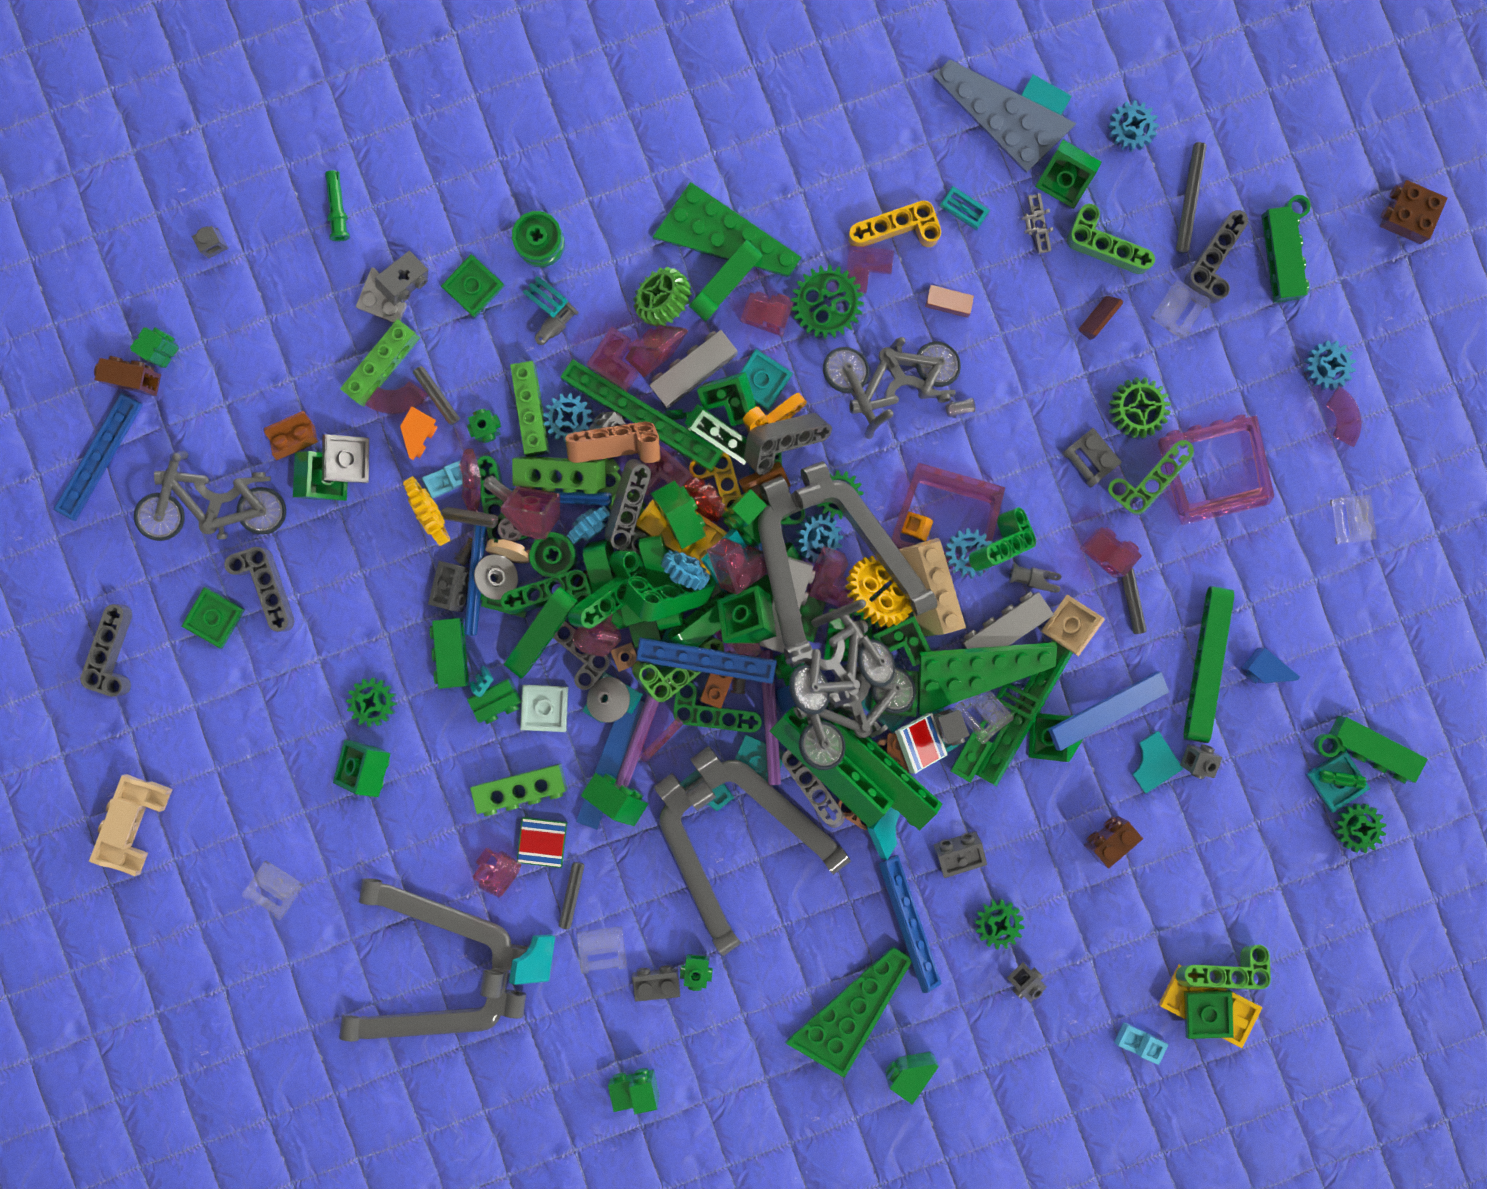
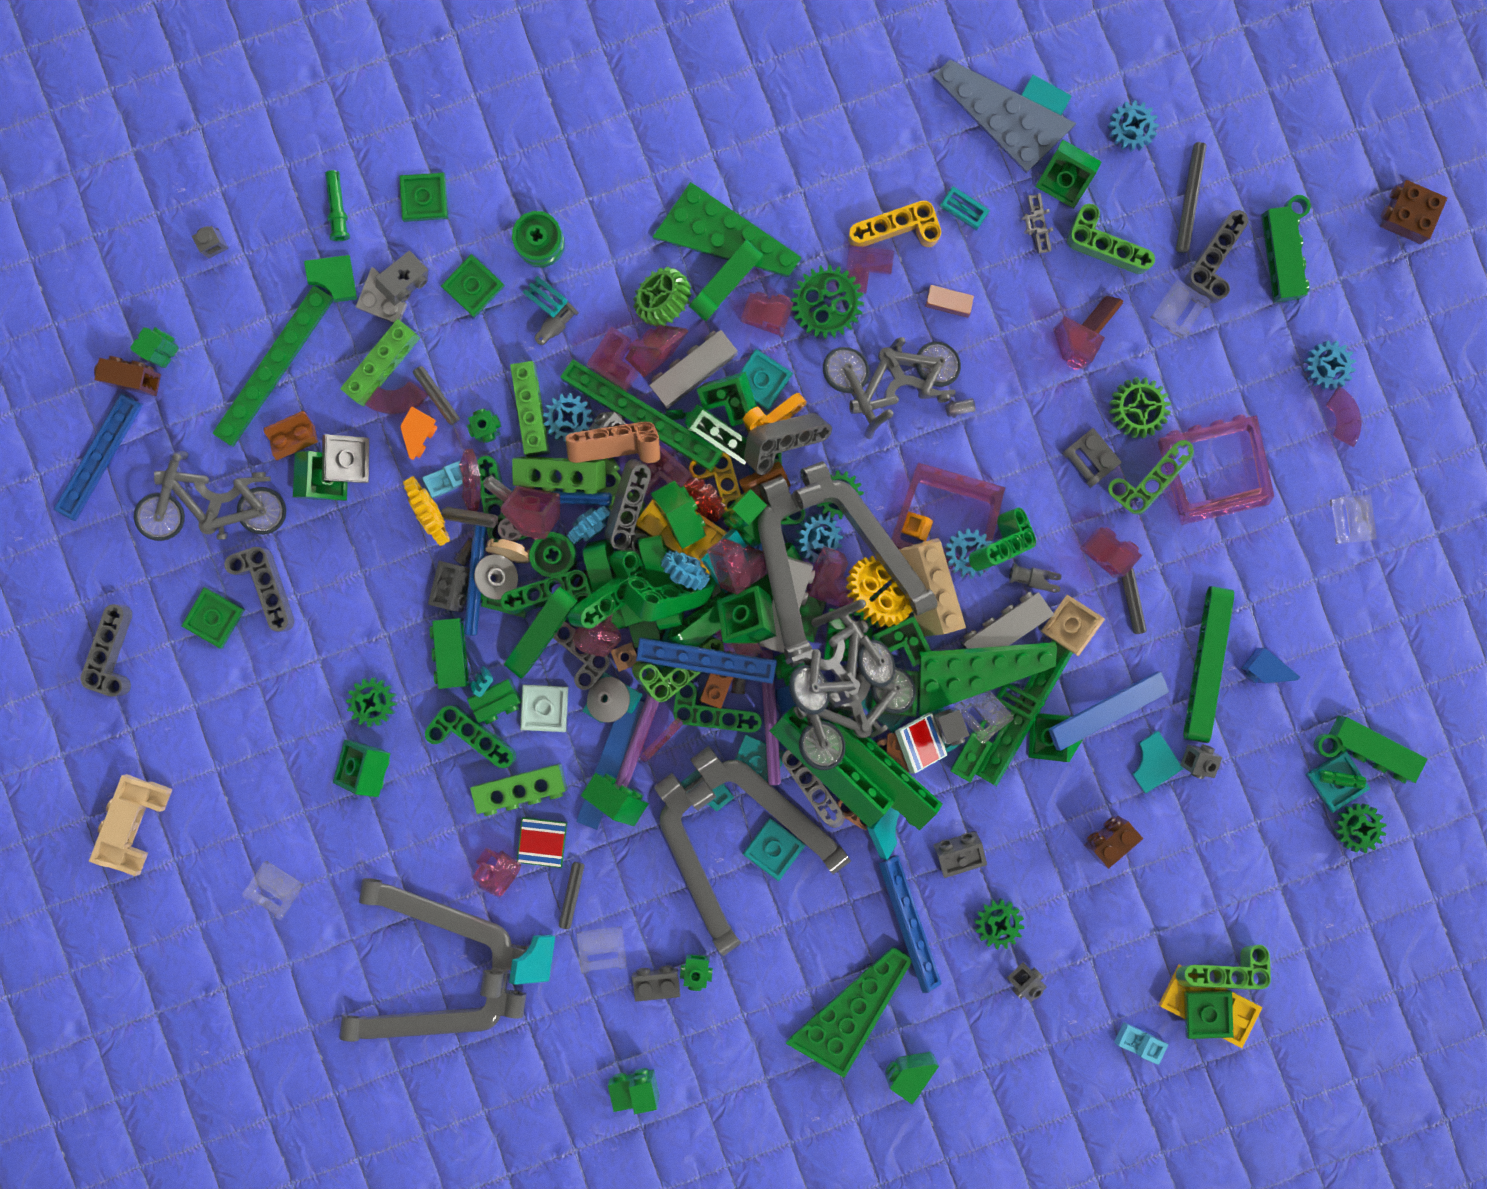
none -> green plate [212,285,334,447]
none -> green tile [304,255,357,302]
none -> green tile [399,172,448,222]
none -> green beam [425,705,516,768]
none -> teal tile [742,817,806,882]
none -> clear pink slope [1053,316,1105,370]

